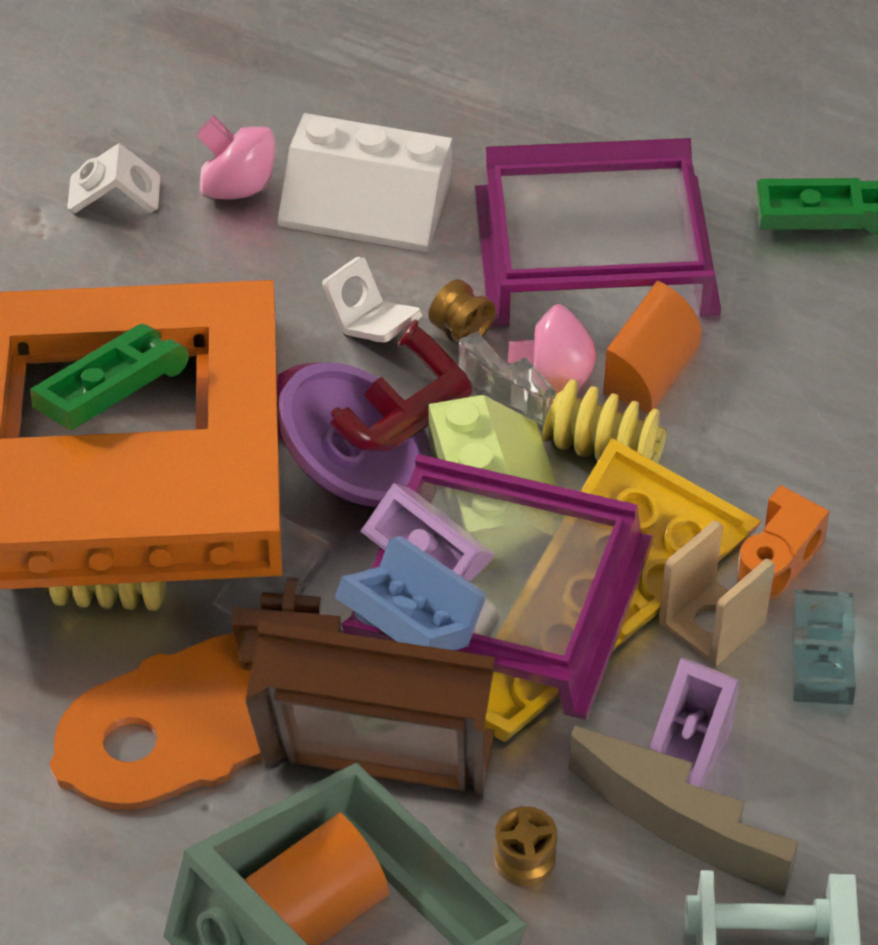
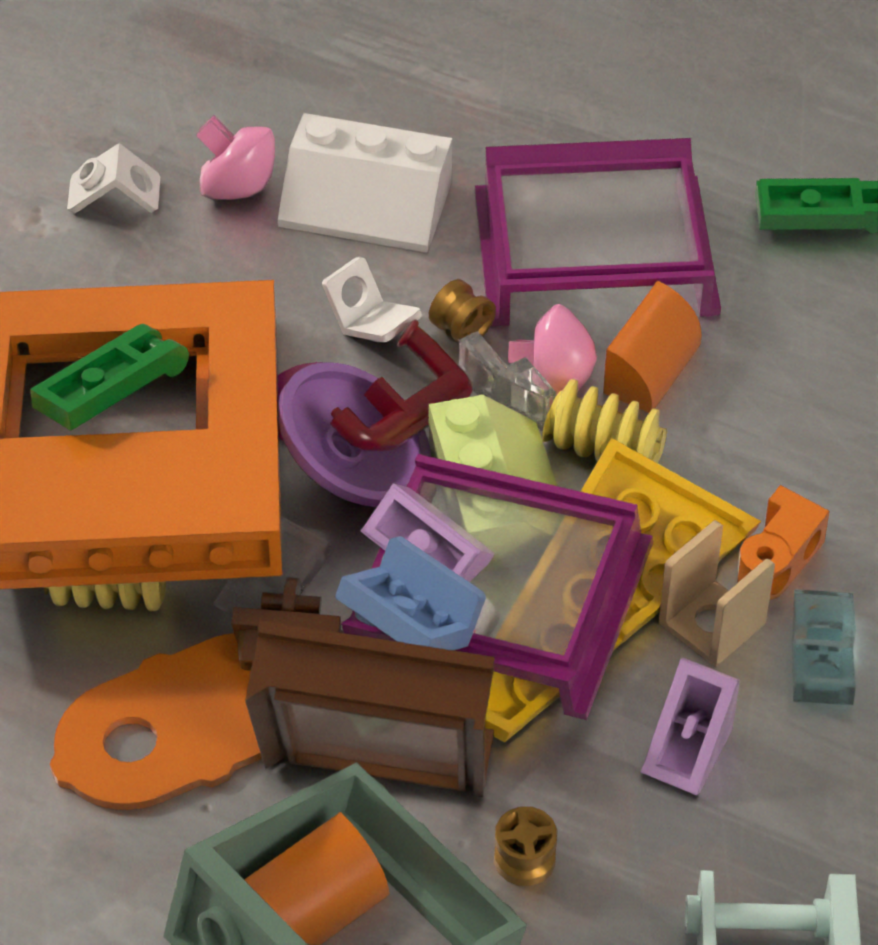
dark tan slope [569,725,798,895] -> none

